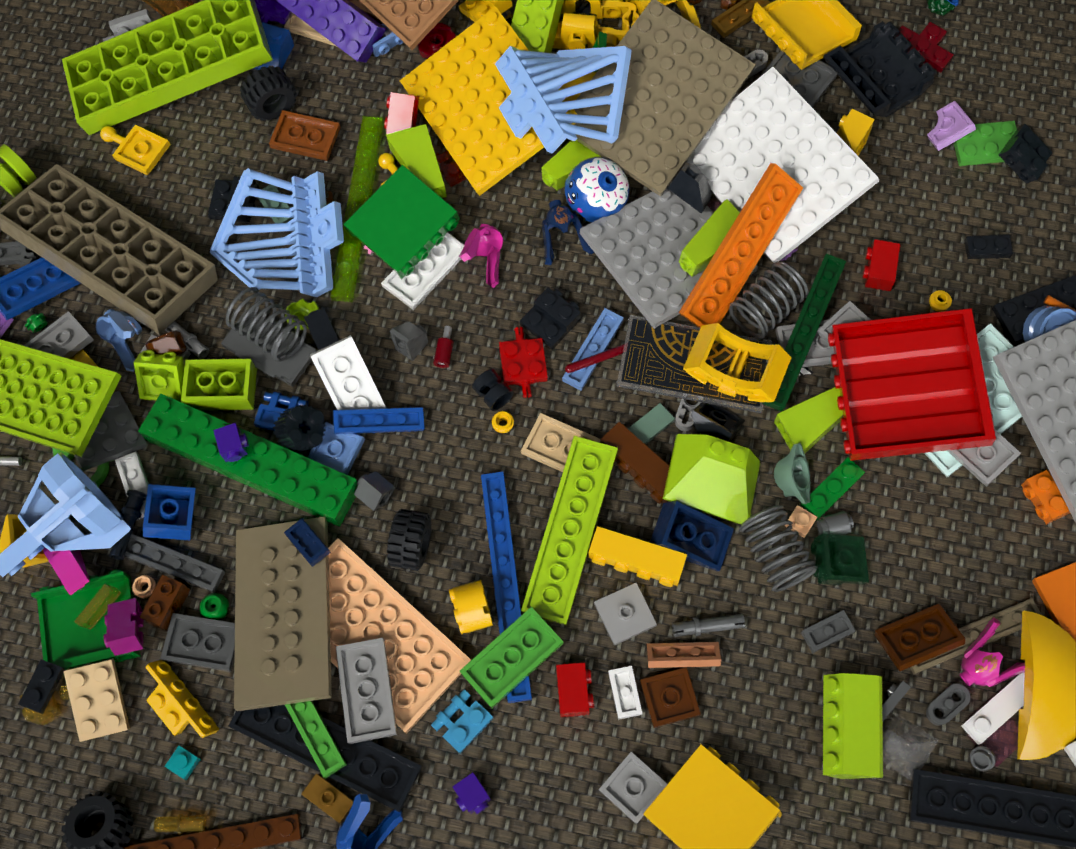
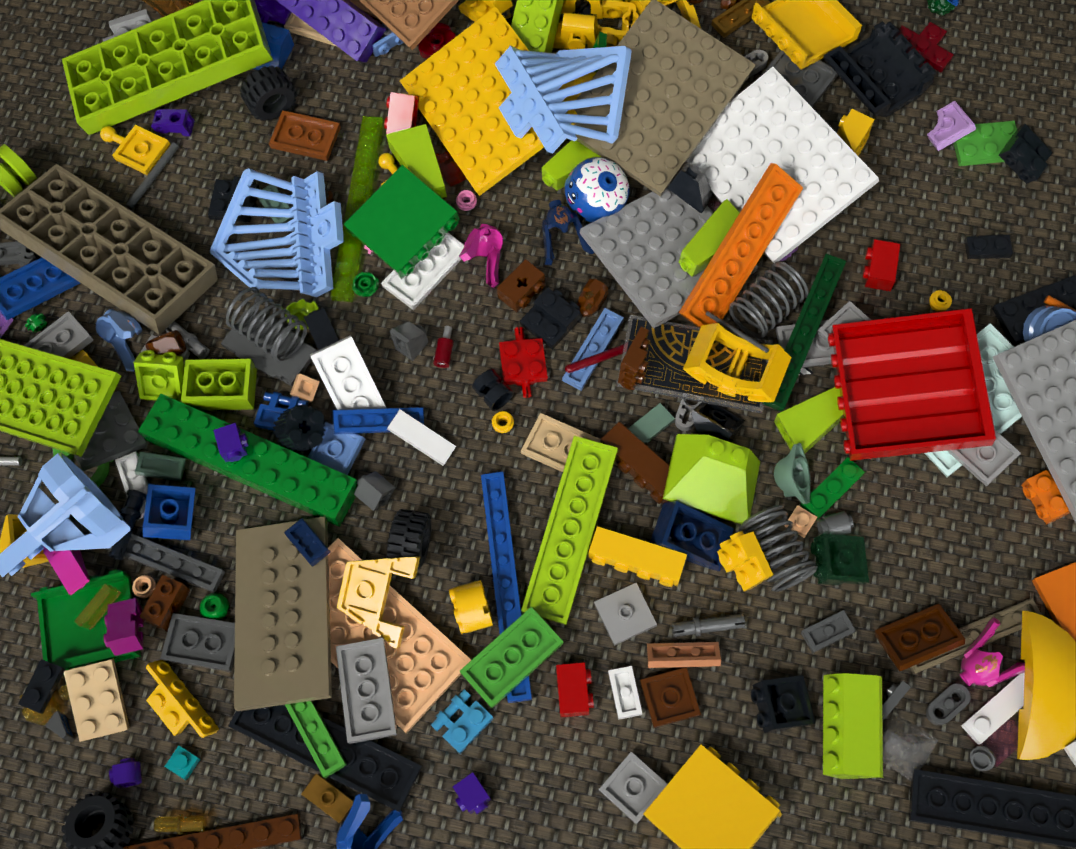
none -> dark grey slope [46,710,74,742]
none -> dark purple plate [109,758,142,789]
none -> dark grey bar [125,142,179,210]
none -> sand green tile [135,452,186,482]
none -> dark purple leg [151,109,195,136]
none -> light nougat plate [290,373,319,403]
none -> yellow wing [337,556,420,648]
none -> green plate [352,272,379,297]
none -> white tile [387,410,456,466]
none -> bright pink plate [456,190,477,211]
none -> reddish brown brick [497,259,545,313]
none -> reddish brown rock [578,279,609,317]
none -> reddish brown plate [618,327,650,390]
none -> dark grey axle [706,311,769,353]
none -> yellow plate [717,531,773,591]
none -> black plate [751,675,816,733]

